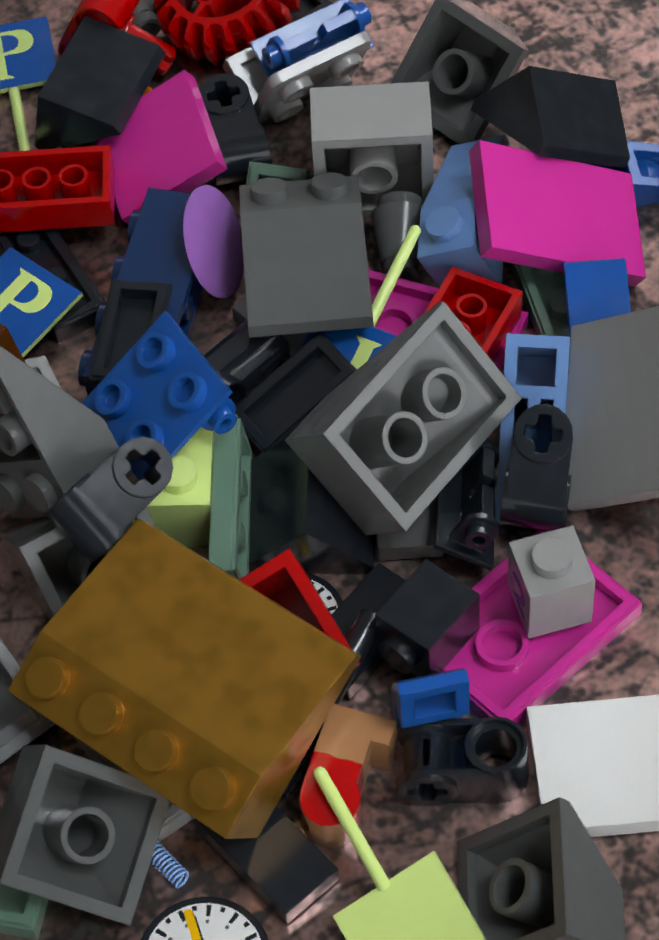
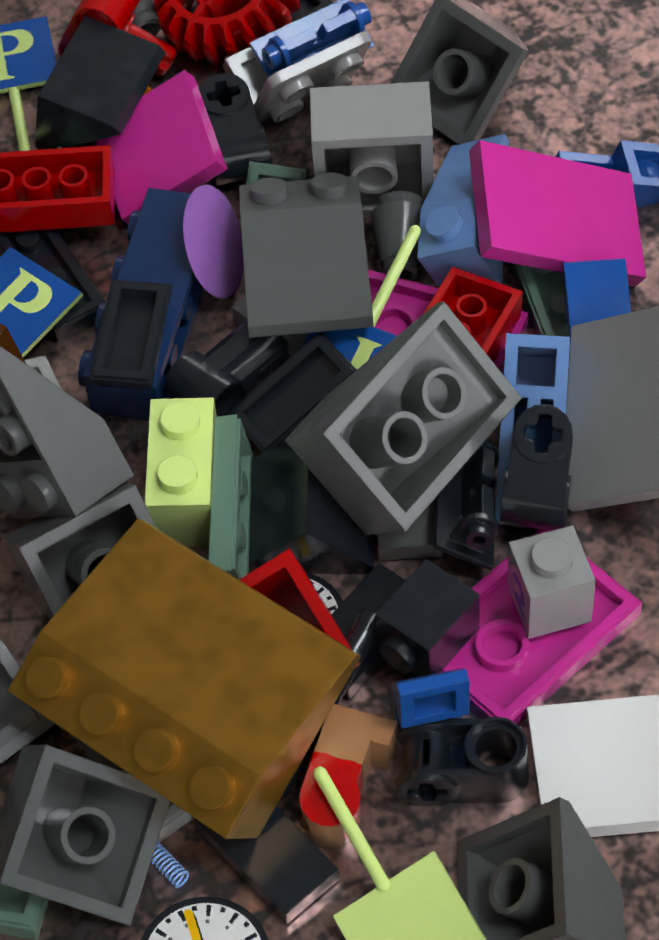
black piece [45,437,173,562] -> none
blue hinge [82,311,237,481] -> none
black slope [471,66,630,168] -> none

